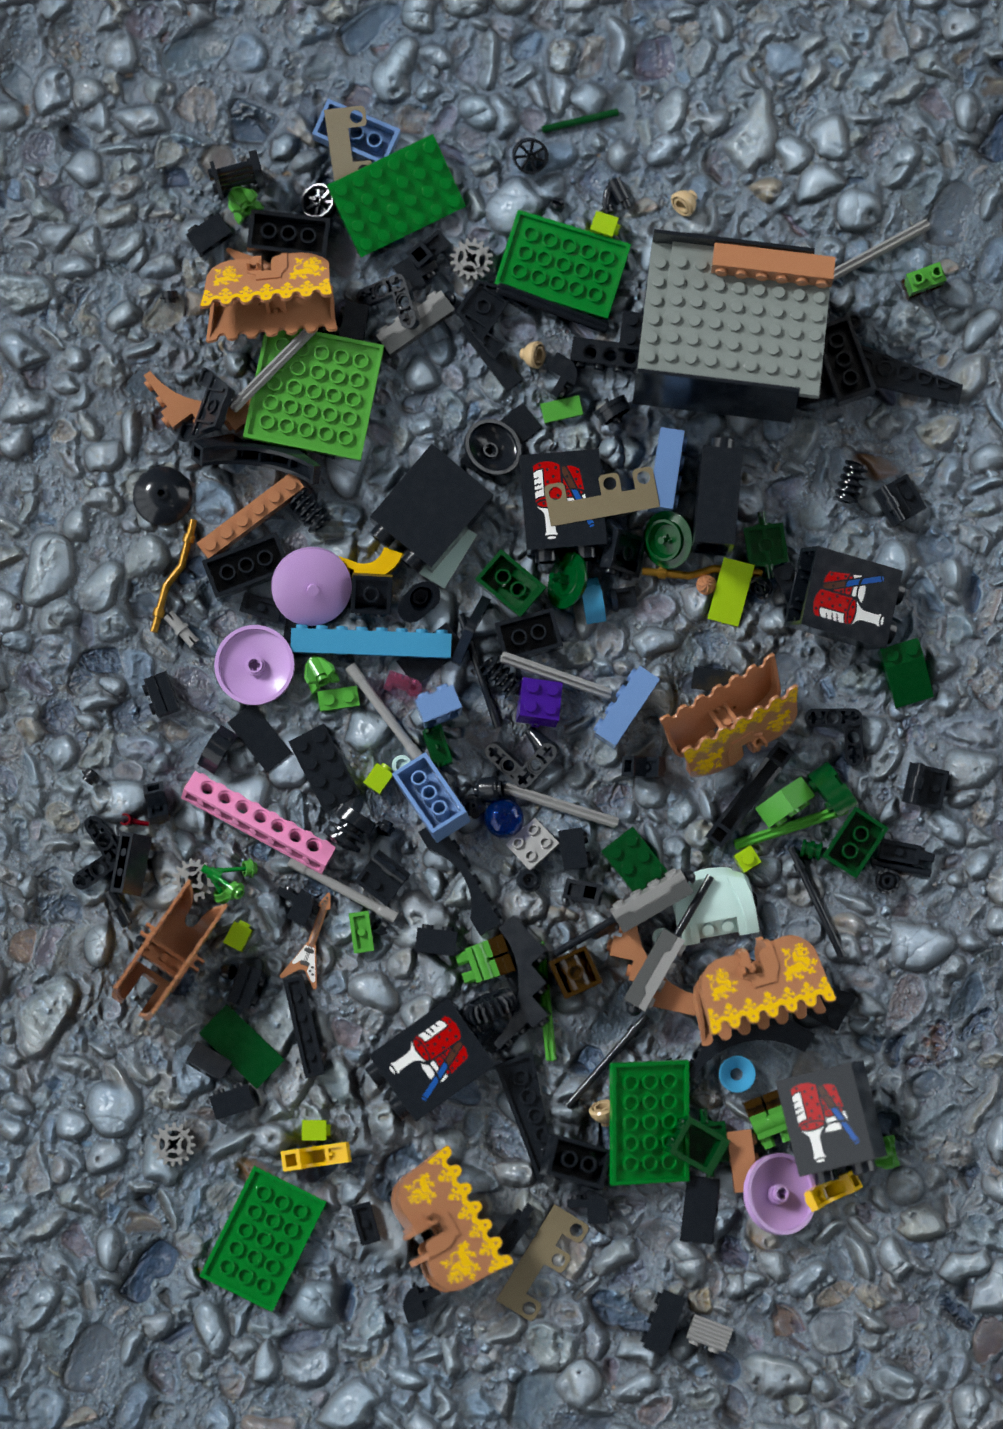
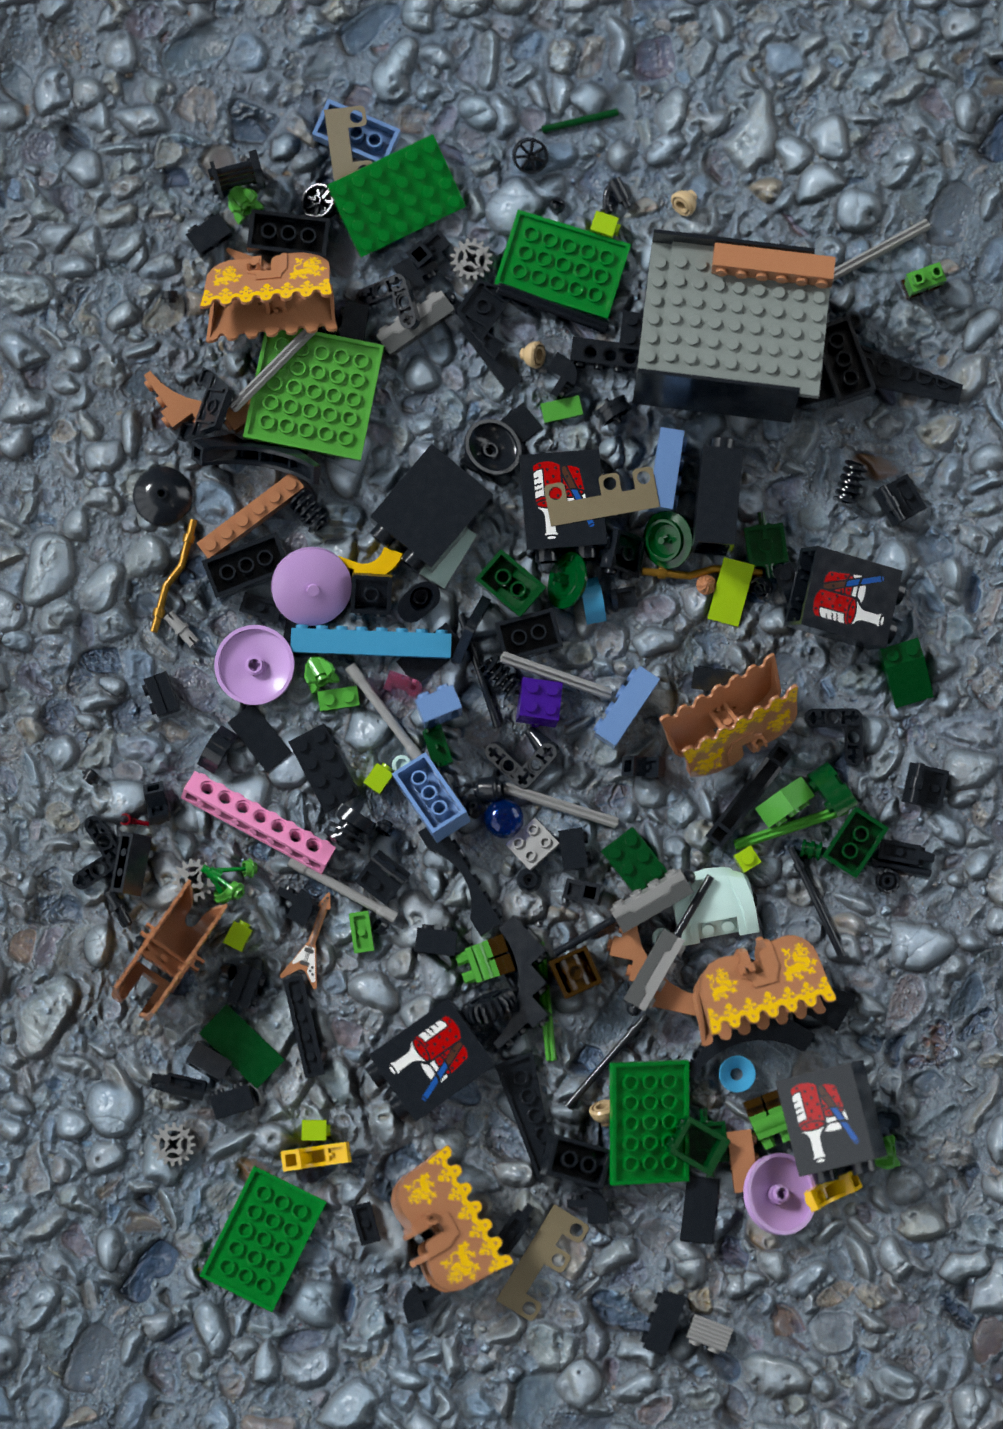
none -> black hinge [149,1072,208,1101]

